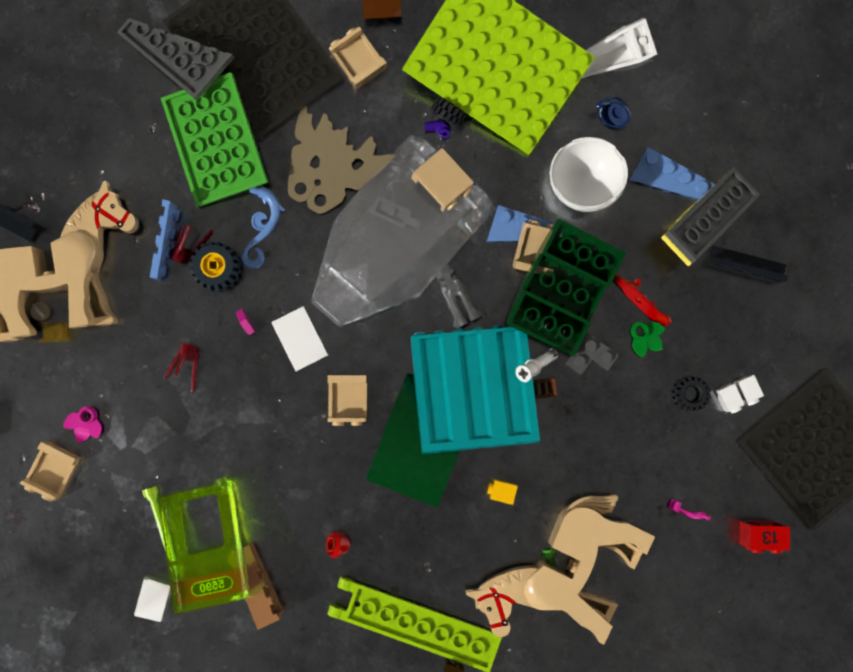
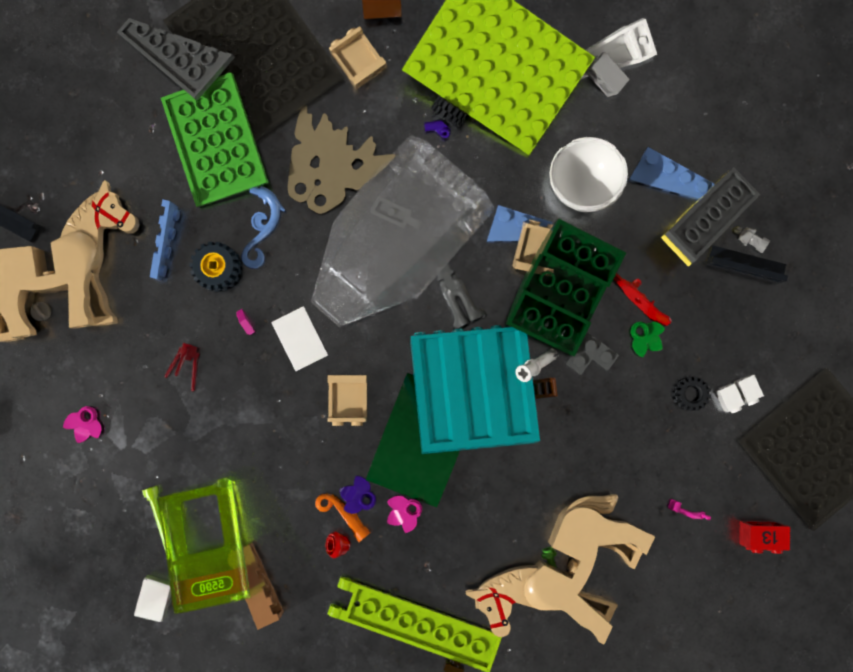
tan panel [20,441,81,502] -> none
clear yellow panel [39,322,68,344] -> none
dark red plant [170,225,213,264] -> none
tan panel [411,148,474,212] -> none
yellow brick [487,479,518,505] -> none
dark blue hat [596,96,631,129] -> none
none -> orange plant [315,493,371,542]
none -> dark purple plate [339,476,376,514]
none -> dark pink plate [387,496,422,533]
none -> light grey hinge [585,52,630,97]
none -> light grey piece [734,226,770,253]

